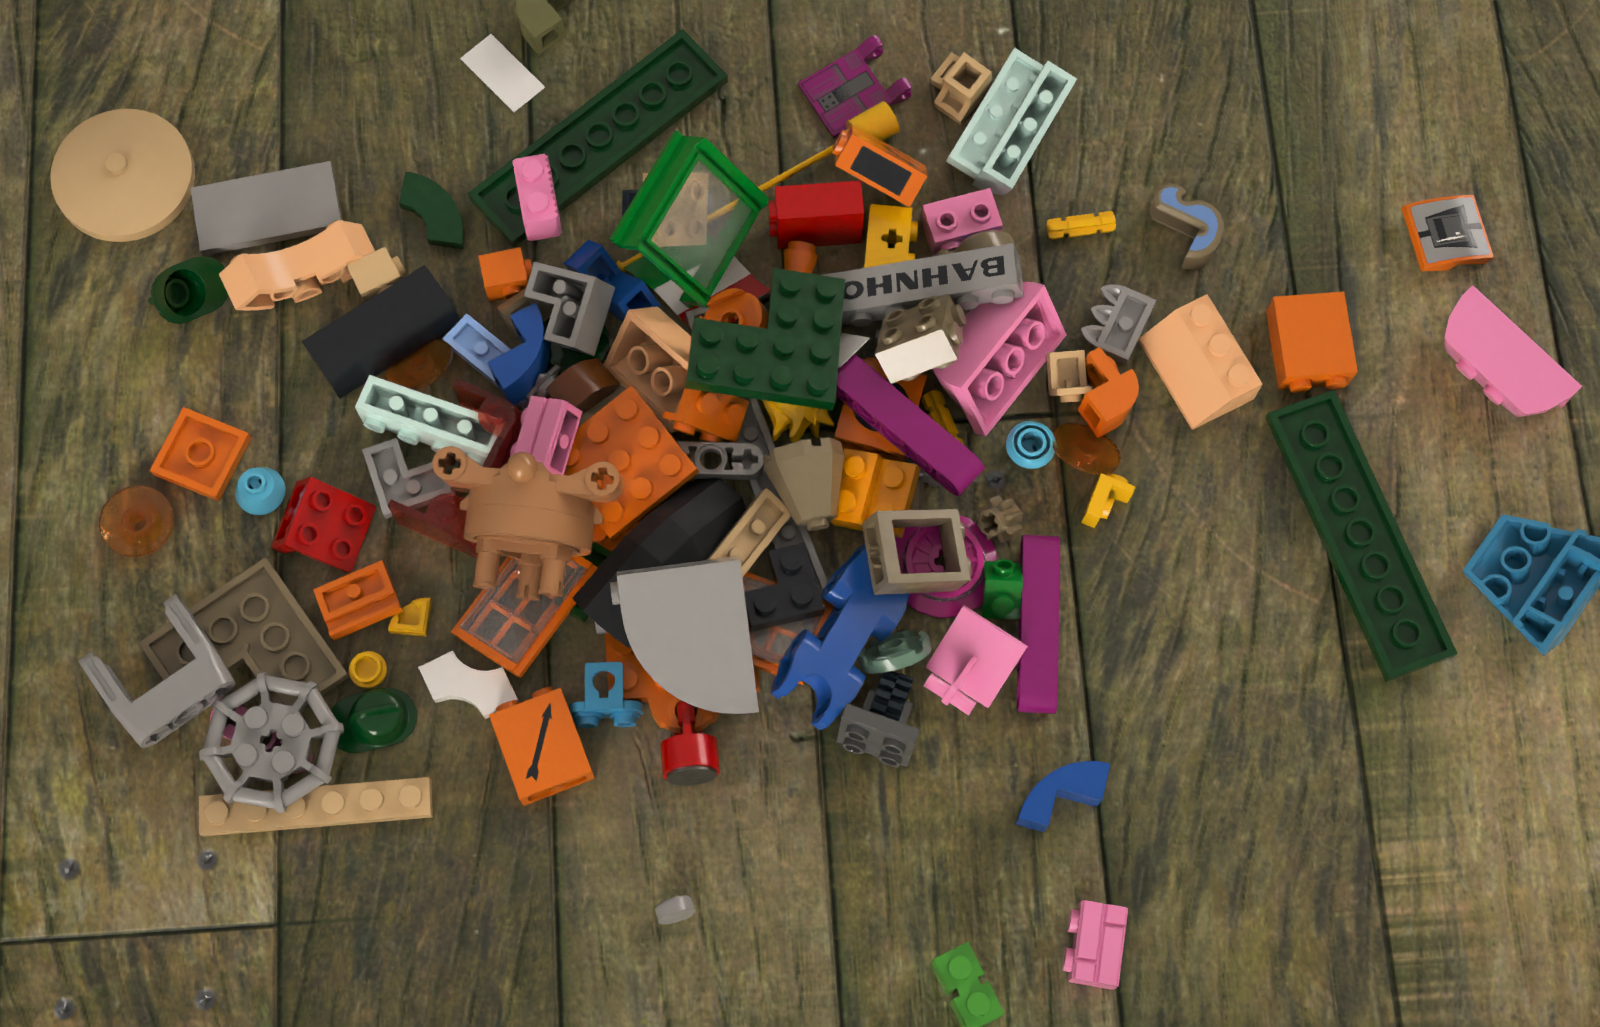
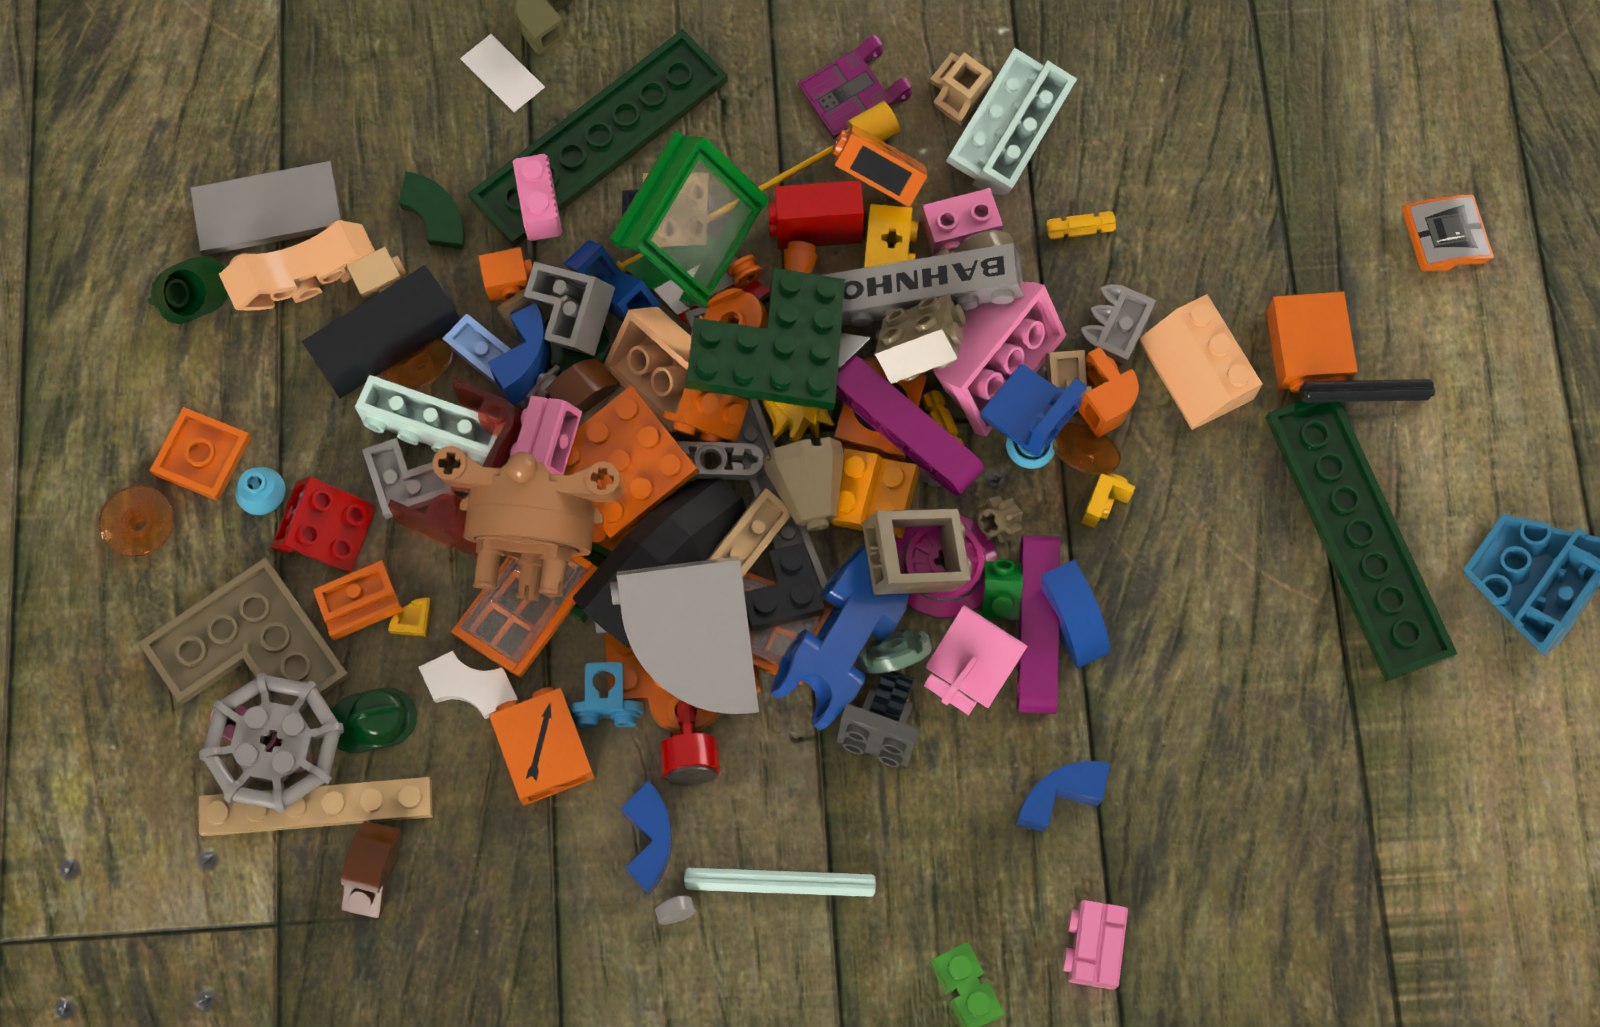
tan dish [50,109,195,242] -> none
light grey connector [78,593,236,748] -> none
yellow plate [349,651,387,689] -> none
dark tan animal [1149,183,1224,270] -> none
bright pink windscreen [1444,285,1582,417] -> none
none -> reddish brown brick [340,821,401,919]
none -> blue brick [621,780,672,895]
none -> light aqua axle [684,868,876,897]
none -> orange bush [727,254,763,288]
none -> blue bracket [980,364,1087,458]
none -> blue brick [1041,559,1110,669]
none -> black axle [1299,379,1435,403]

